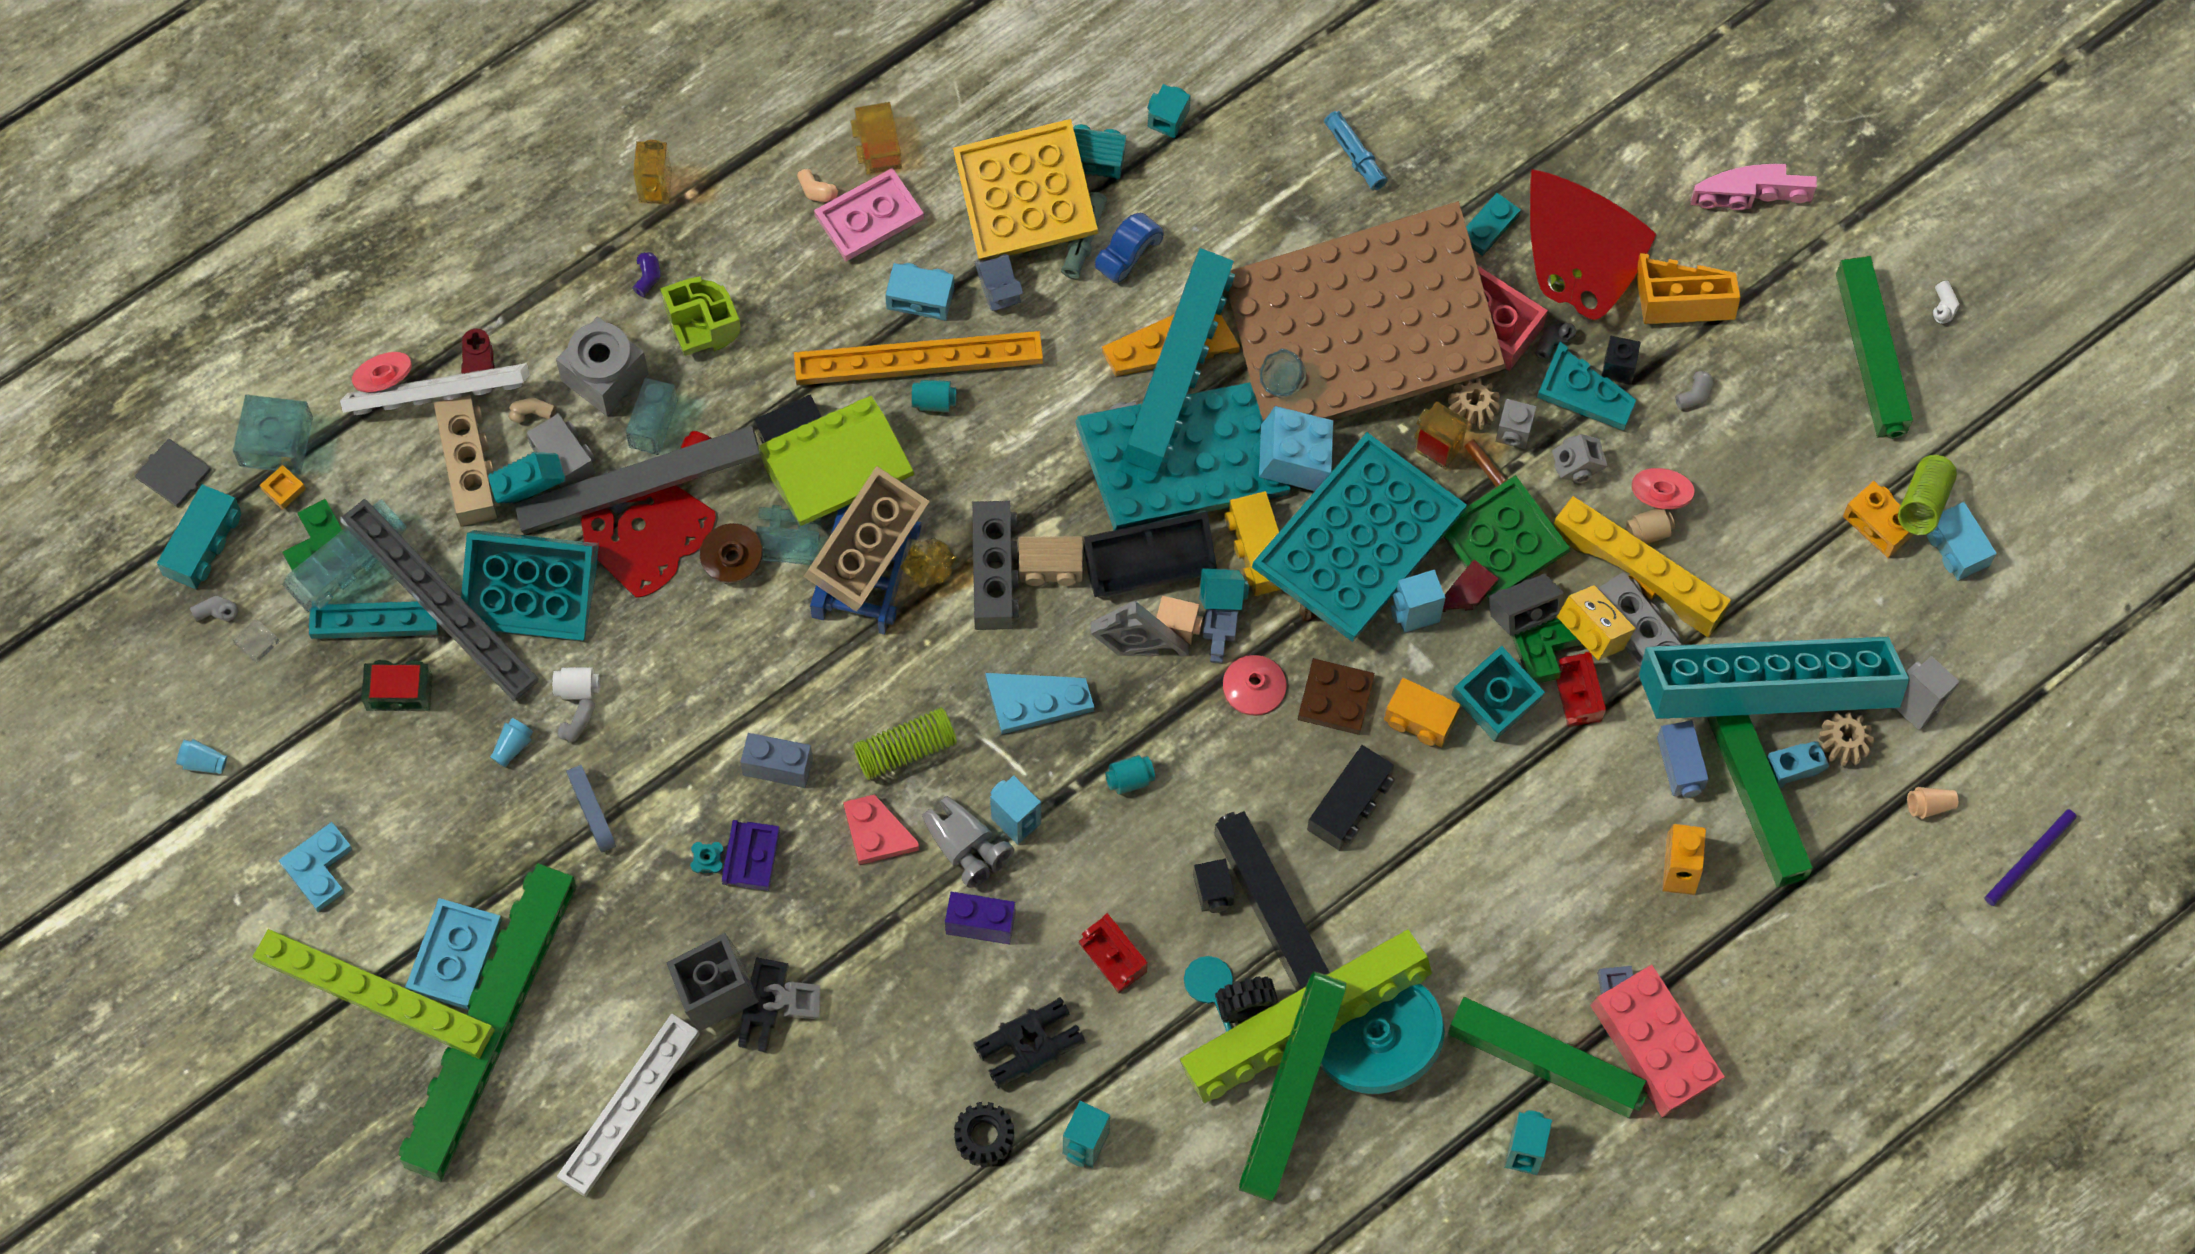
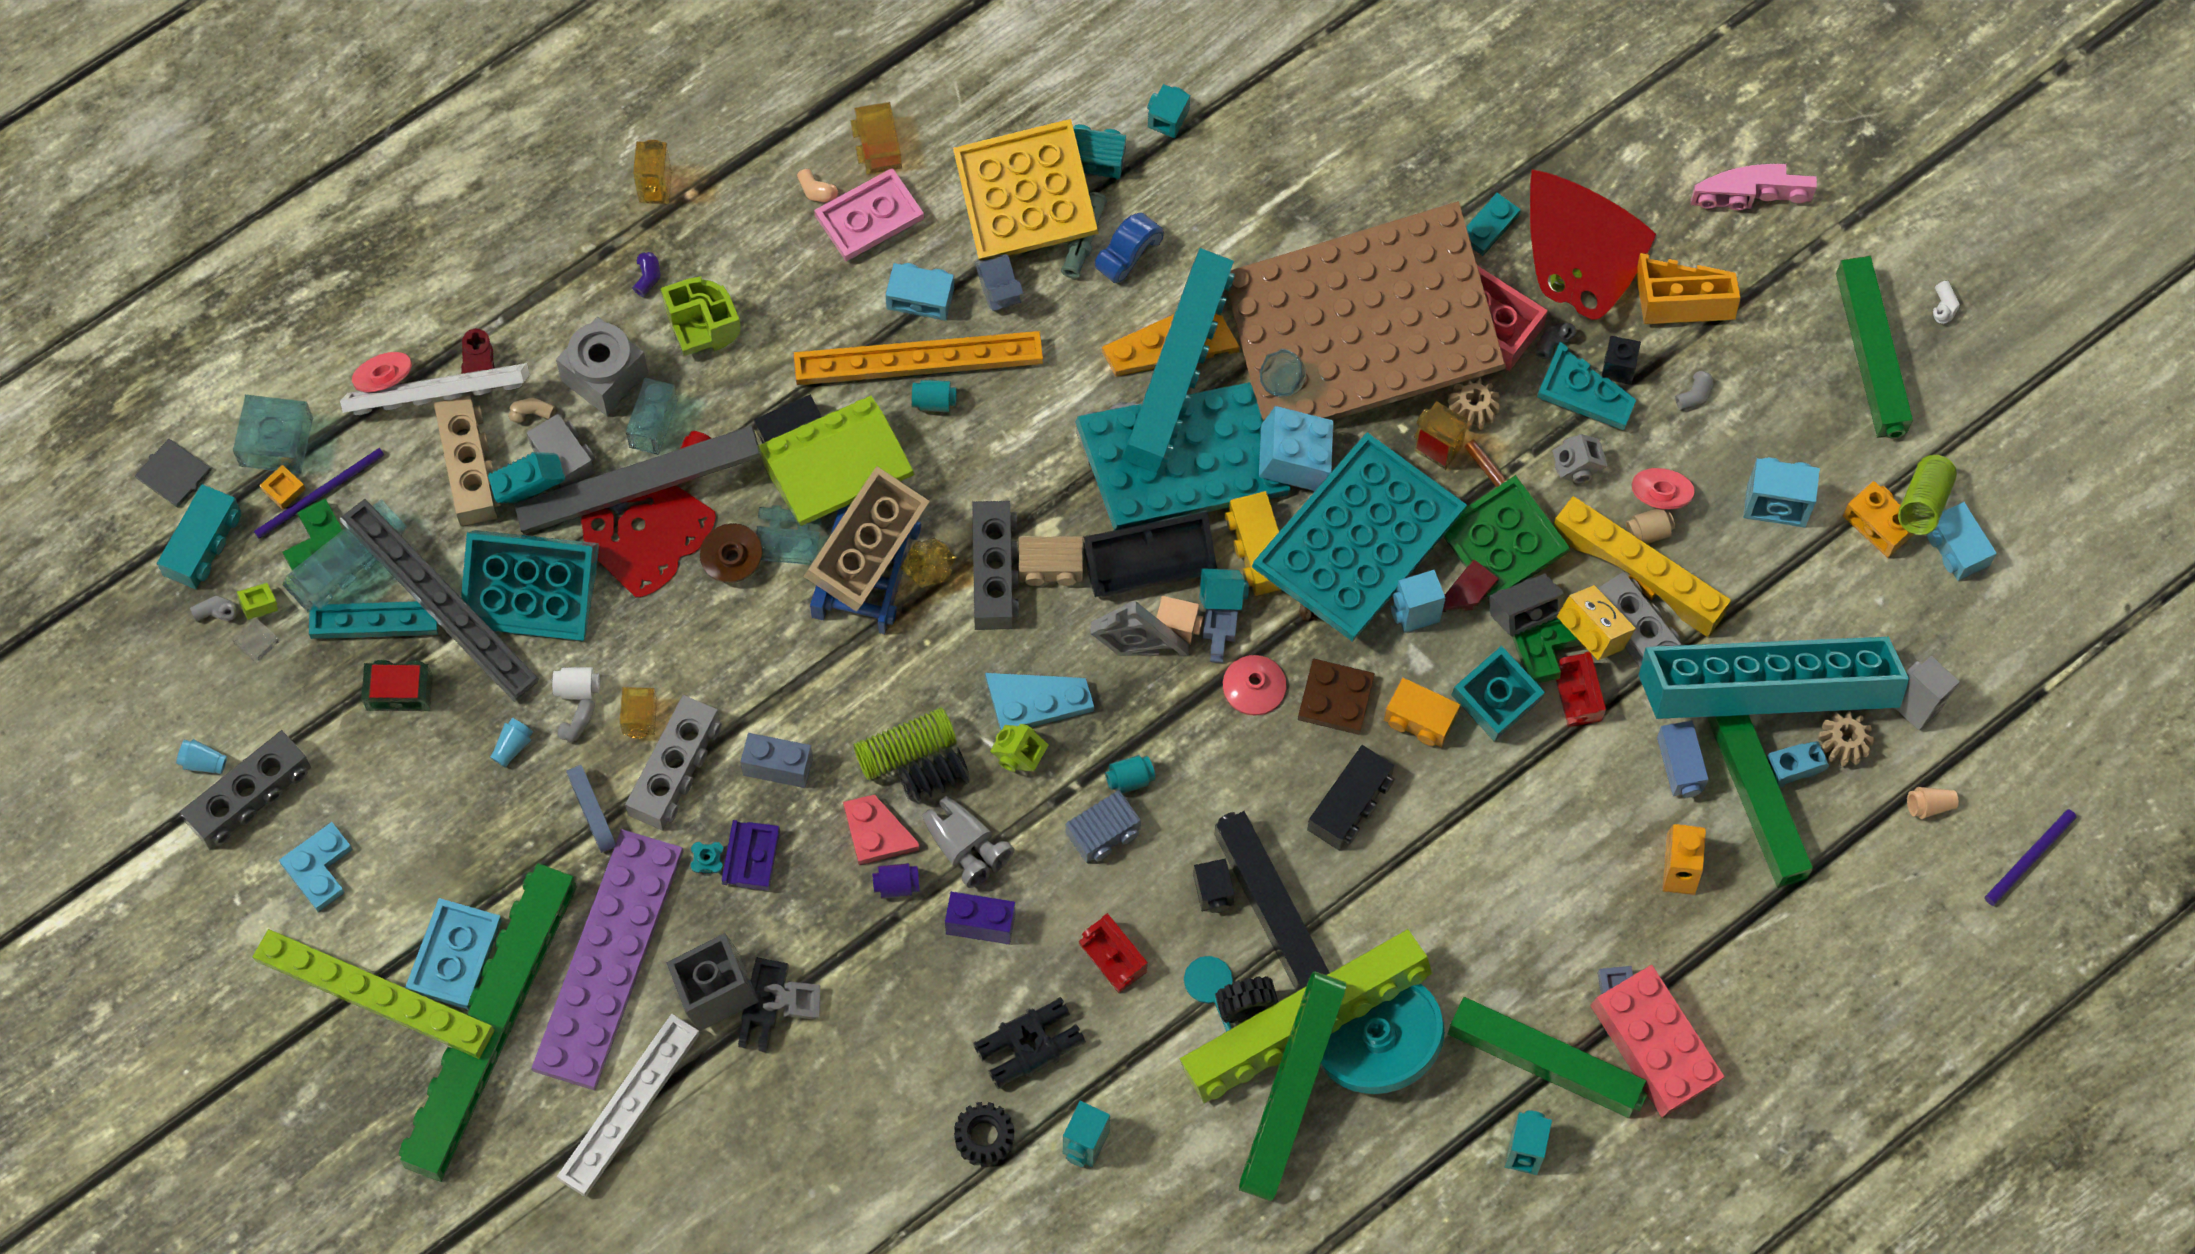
medium azure brick [990,776,1041,845] -> none
dark azure pin [1324,111,1388,191] -> none
light grey brick [1495,399,1536,449] -> none
none -> dark grey brick [180,730,311,850]
none -> lime plate [237,583,278,620]
none -> dark purple axle [254,448,384,539]
none -> medium lavender plate [532,829,684,1091]
none -> clear yellow brick [620,687,657,739]
none -> light grey brick [625,695,722,831]
none -> dark purple brick [872,863,920,899]
none -> black piece [897,747,970,802]
none -> lime brick [990,724,1049,772]
none -> sand blue brick [1065,790,1141,863]
none -> medium azure brick [1743,457,1820,528]

